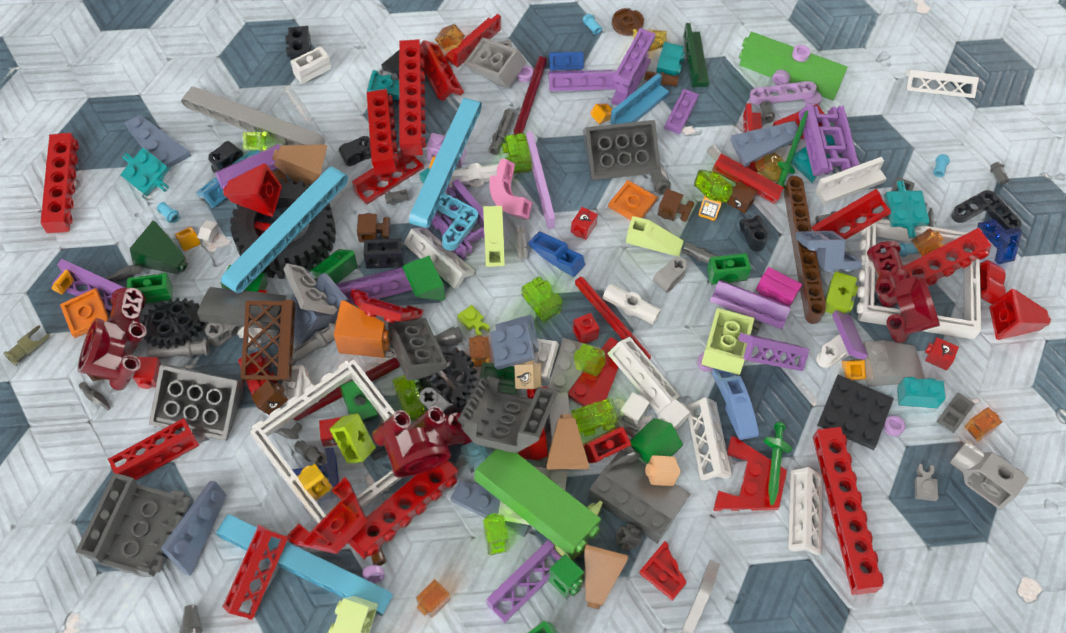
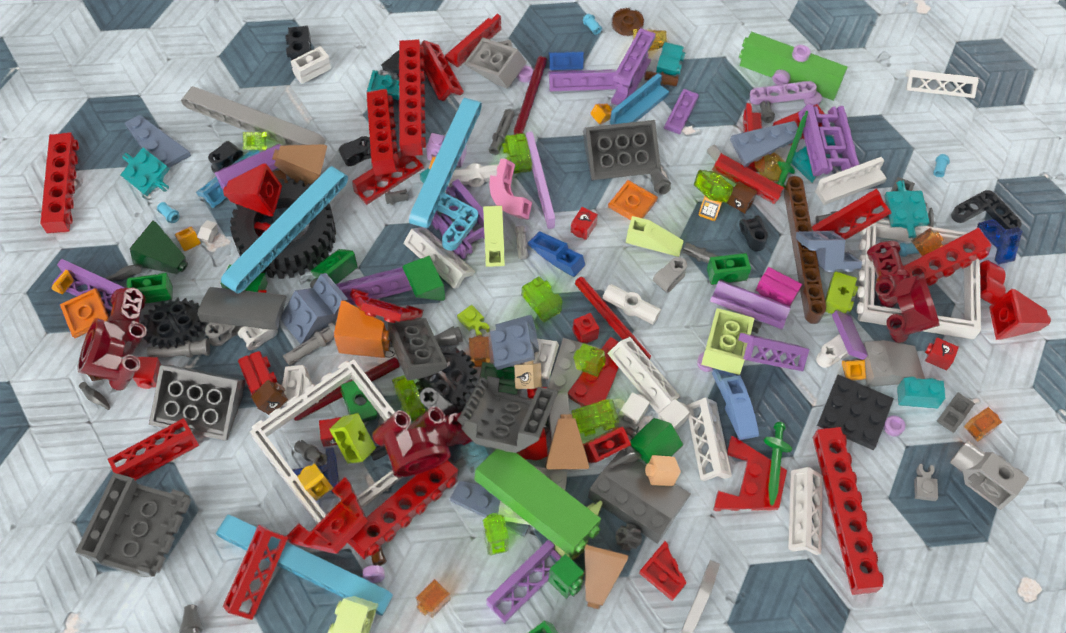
olive piece [3,325,50,366] -> none
sand blue wing [161,481,226,576] -> none
reddish brown fence [240,300,296,382] -> none
dark grey bar [274,423,303,439] -> none
light grey wing [284,263,338,315] -> none
reddish brown brick [357,213,390,243] -> none
black brick [363,238,404,269] -> none
clear orange brick [434,23,465,52] -> none
reddish brown brick [657,189,694,222] -> none
dark green fence [683,23,709,87] -> none
dark grey pin [990,161,1010,185] -> none

